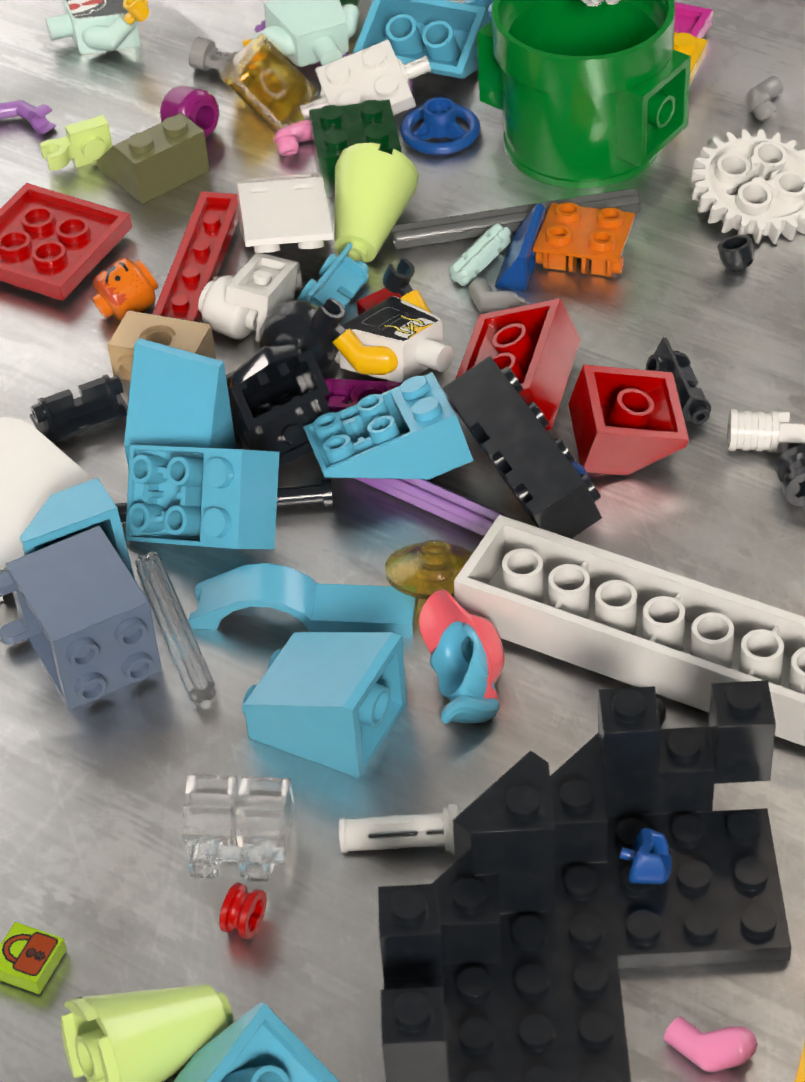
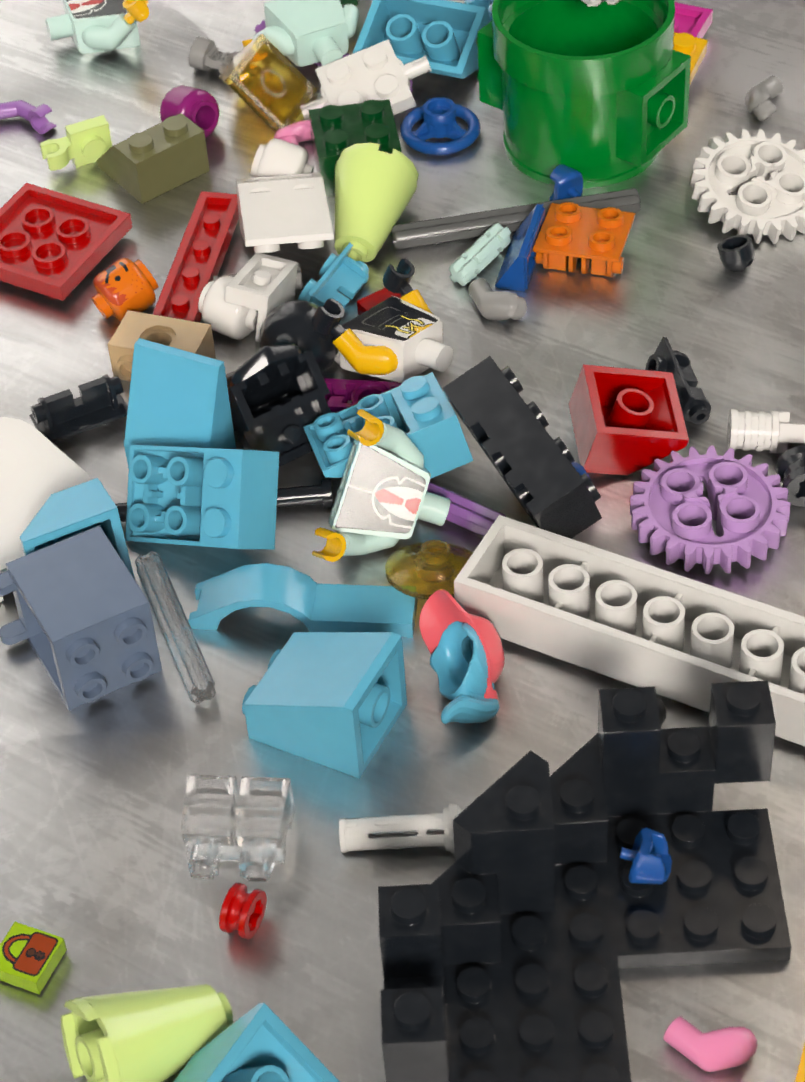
slope [448,298,581,431] -> none
none -> white head [250,138,314,177]
none -> torso [312,409,451,562]
none -> blue piece [549,164,583,201]
none -> lavender gear [630,446,791,574]

